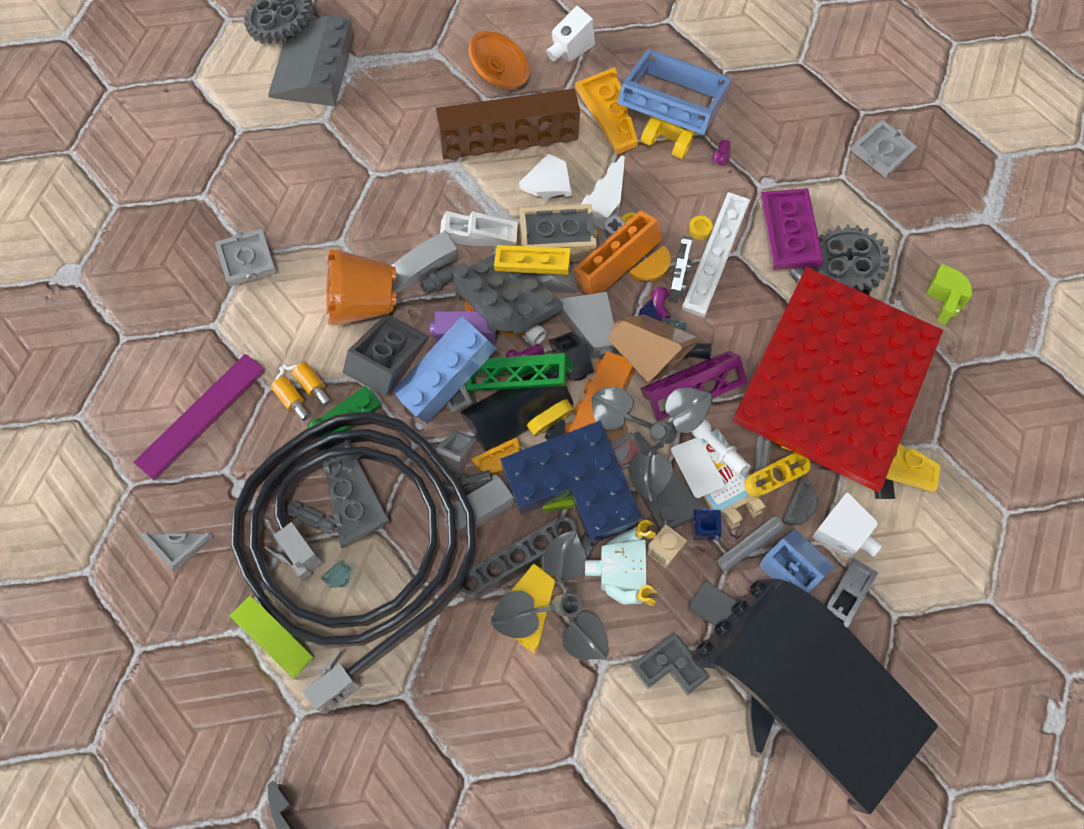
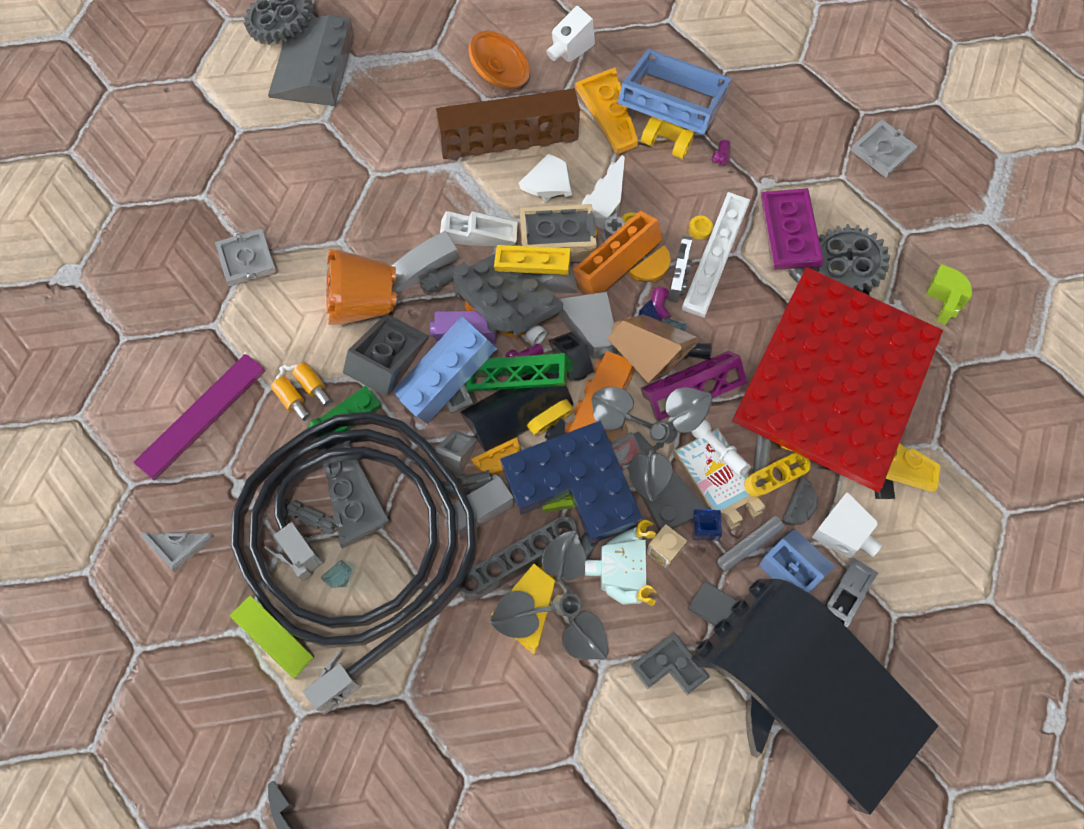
white sticker [671,438,725,498] -> none

